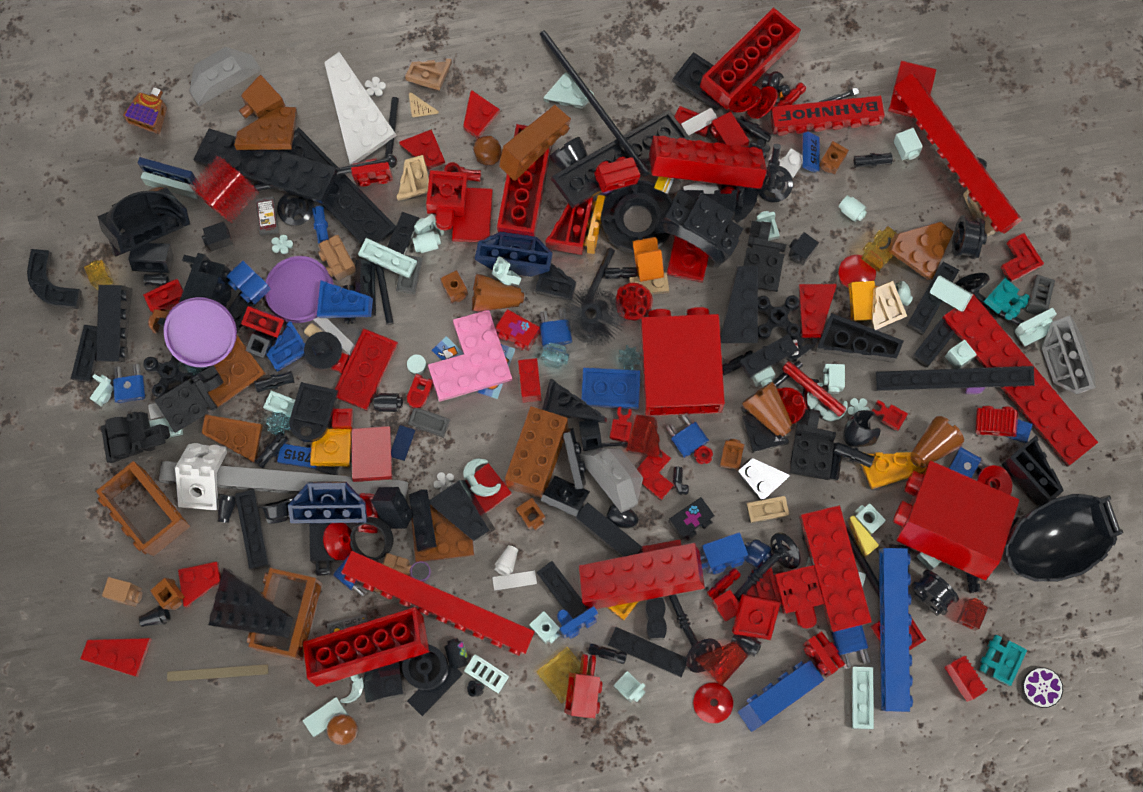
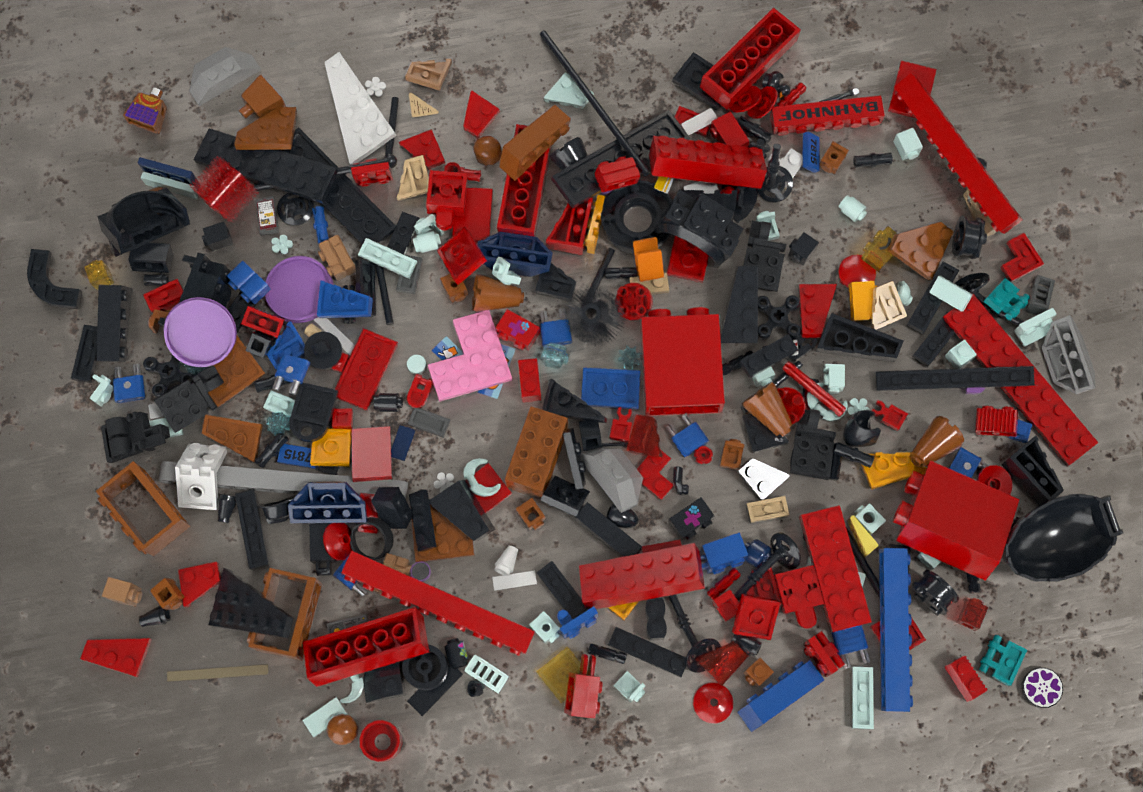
none -> blue piece [272,355,310,395]
none -> red piece [359,720,403,762]
none -> red tile [437,227,487,285]
none -> dark orange brick [744,657,774,688]

